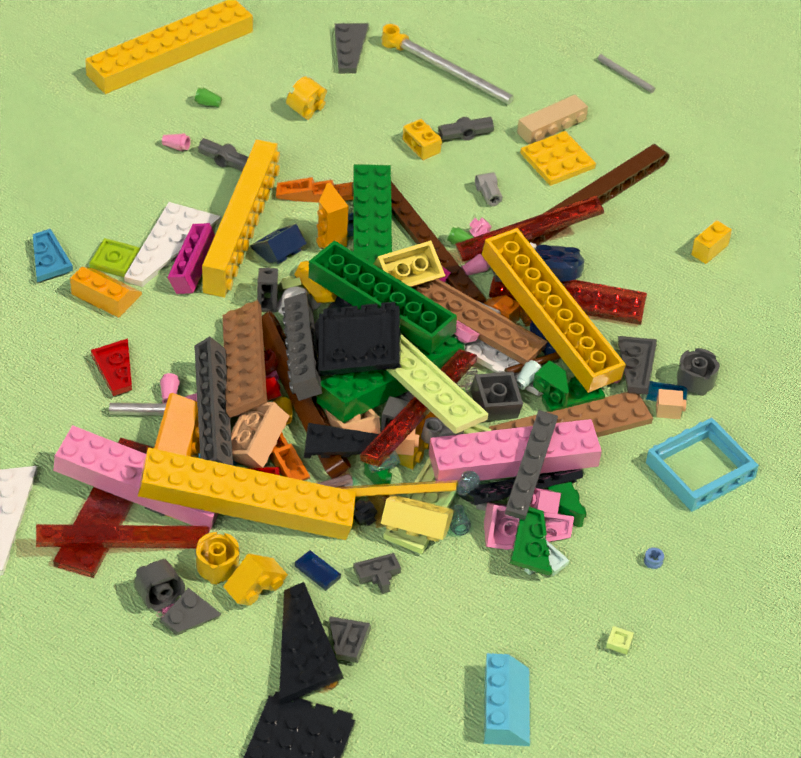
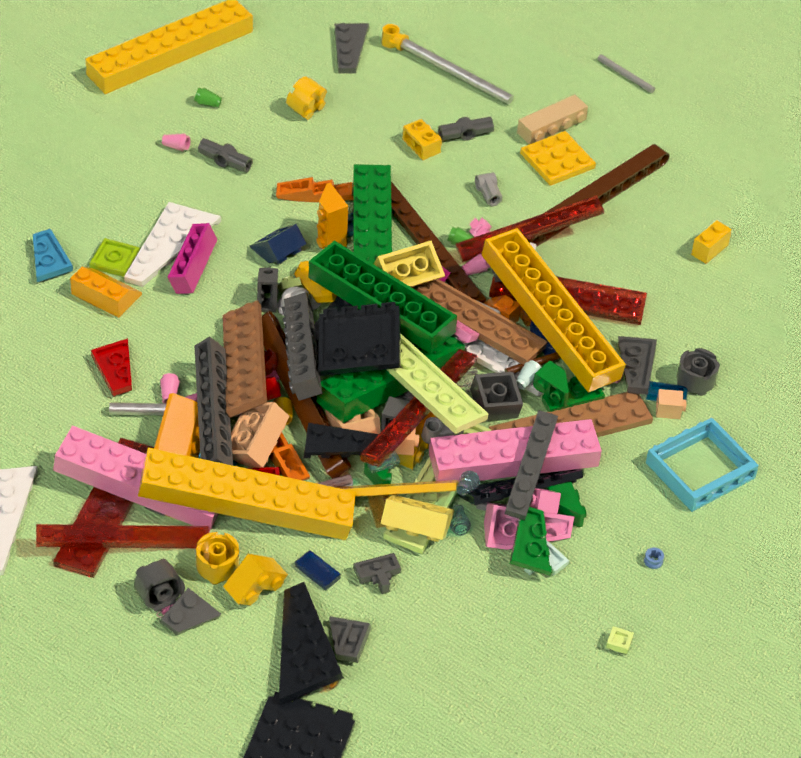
yellow brick [202,139,280,298] -> none
black gear [353,500,378,526] -> none
medium azure slope [484,653,530,746] -> none
dark blue piece [535,245,584,281] -> none

